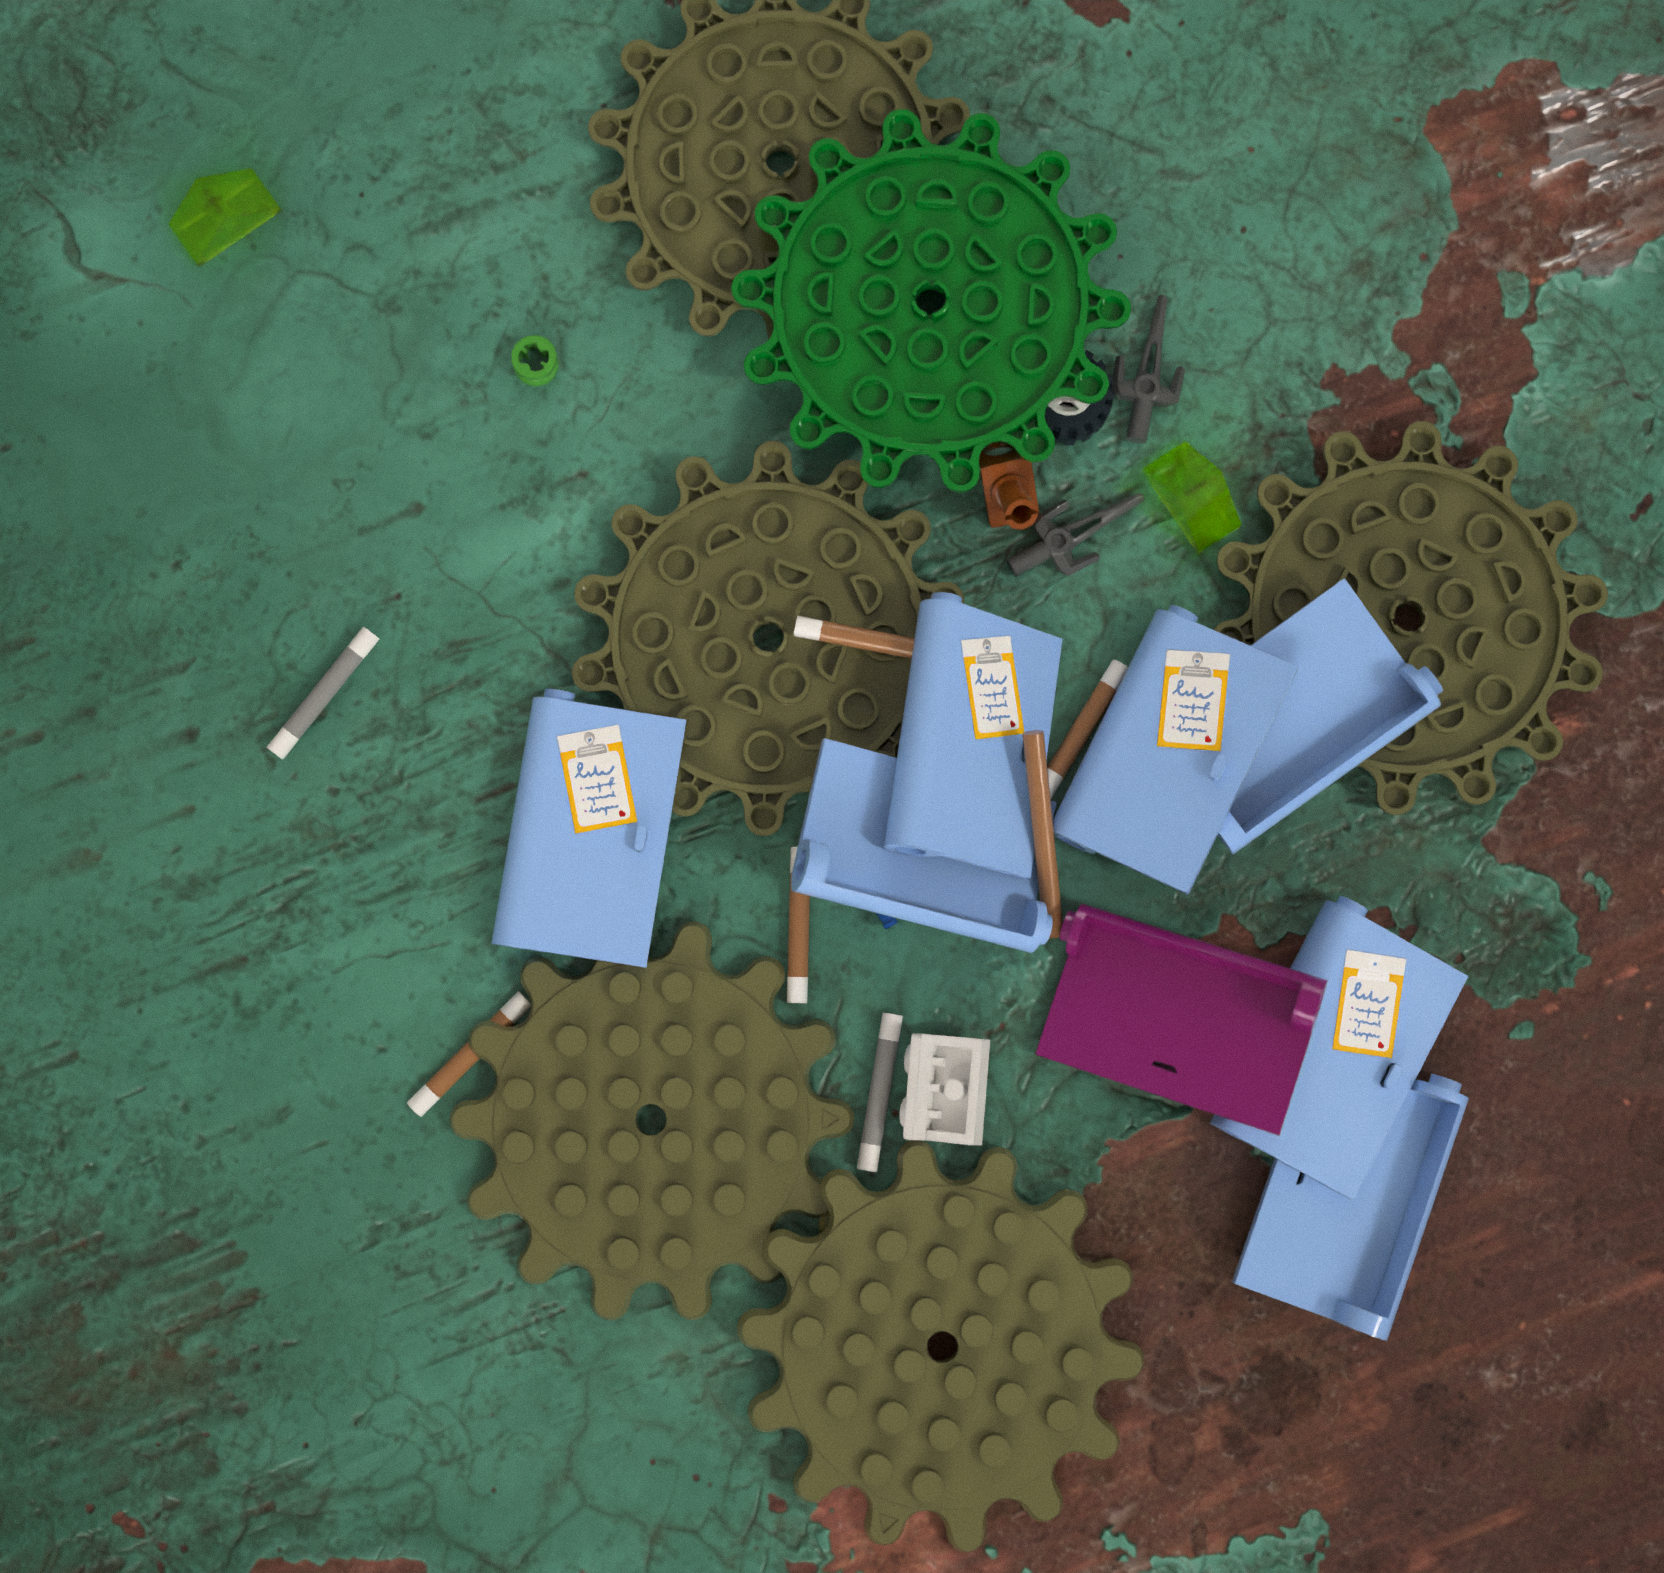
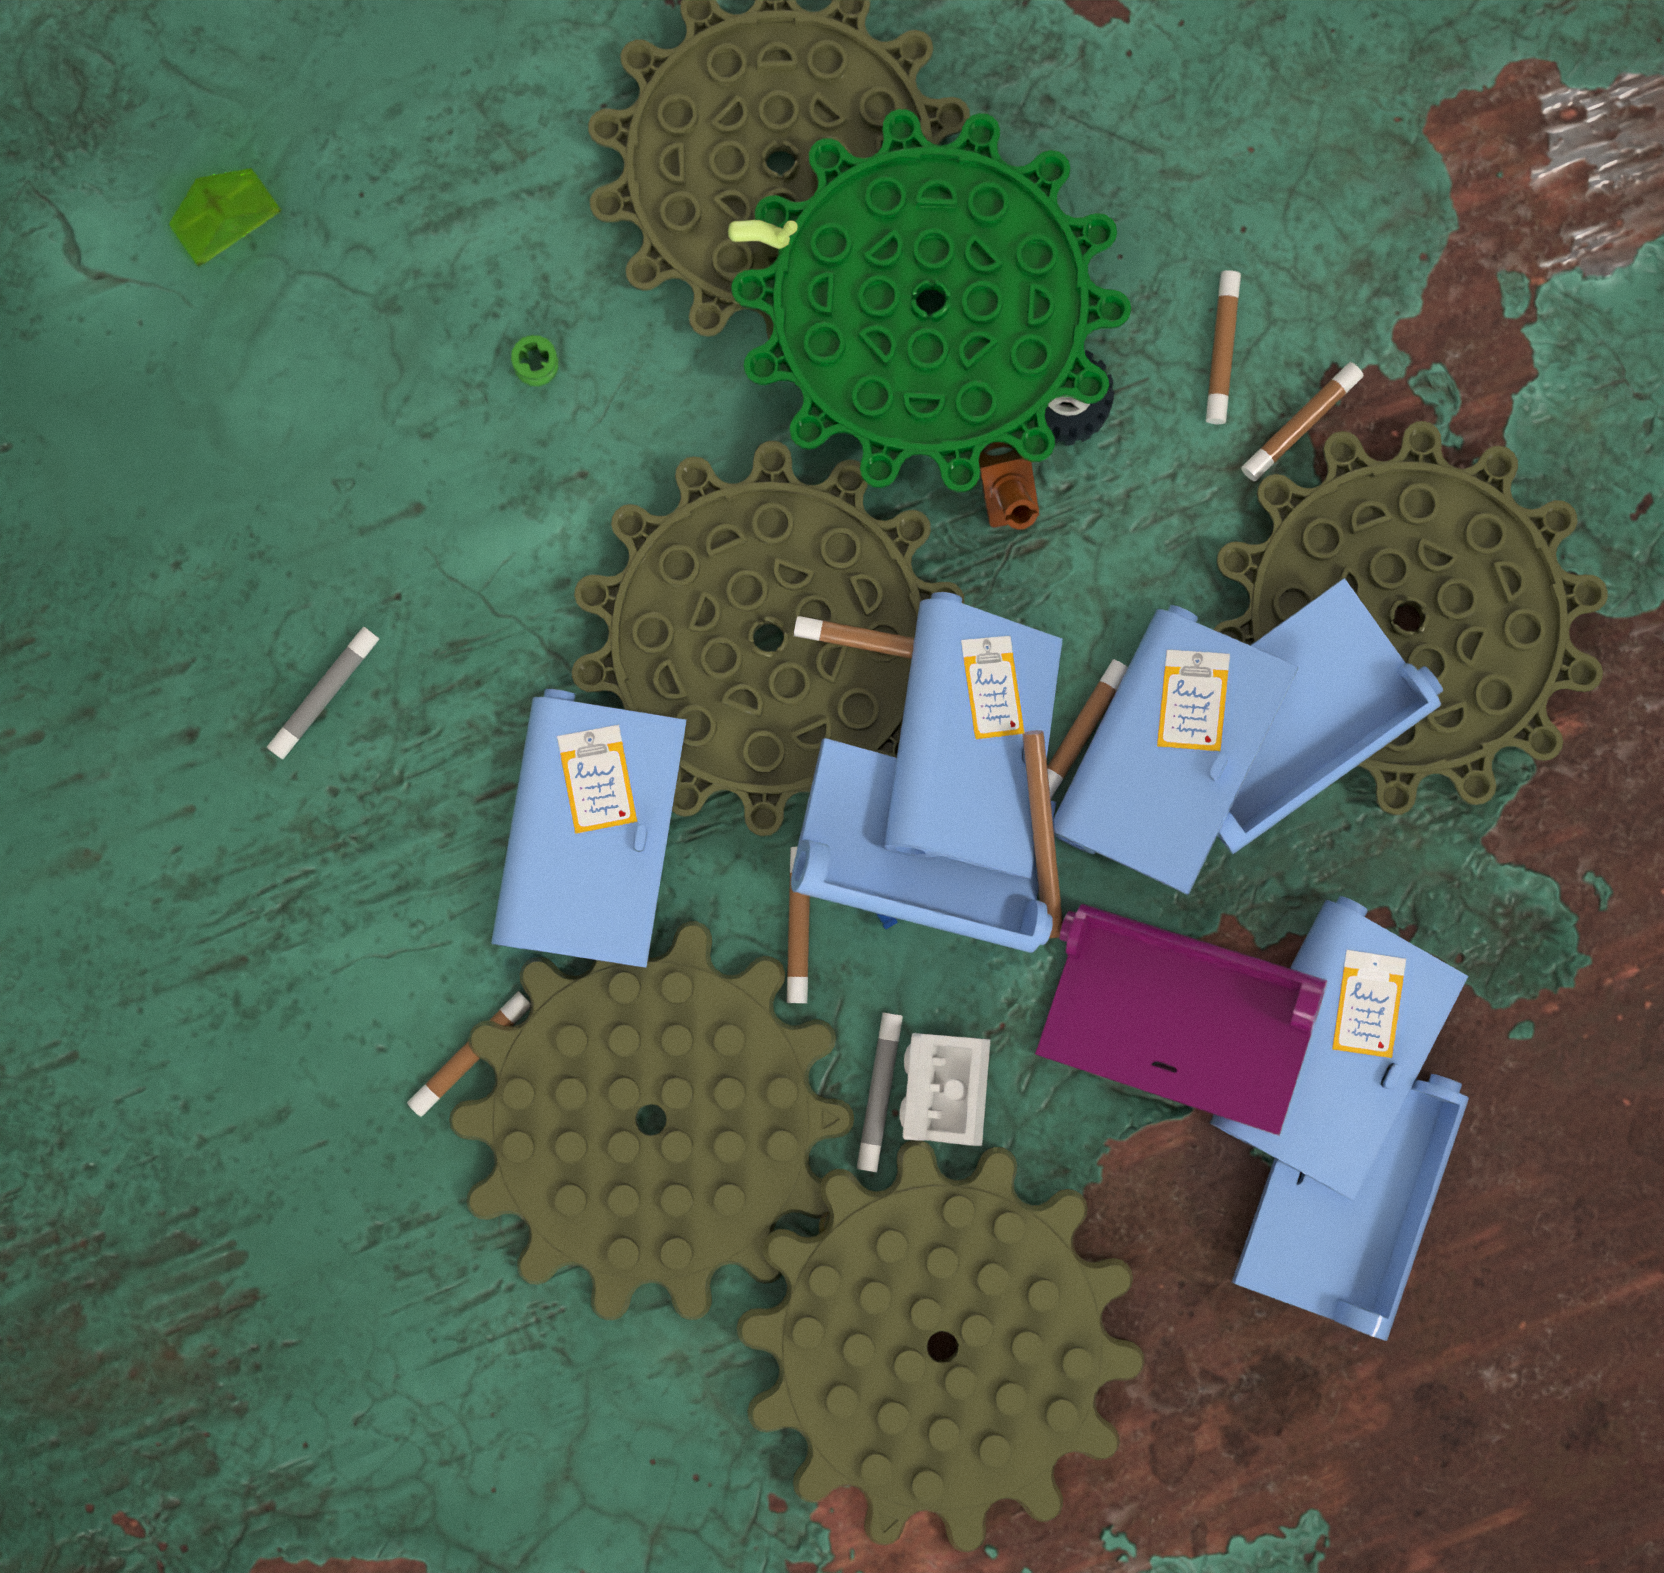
dark grey piece [1006,493,1145,577] -> none
dark grey piece [1112,295,1185,444] -> none
clear neon green slope [1142,441,1242,554] -> none
none -> yellowish green piece [728,220,798,249]
none -> medium nougat bar [1206,271,1241,424]
none -> medium nougat bar [1241,362,1364,481]

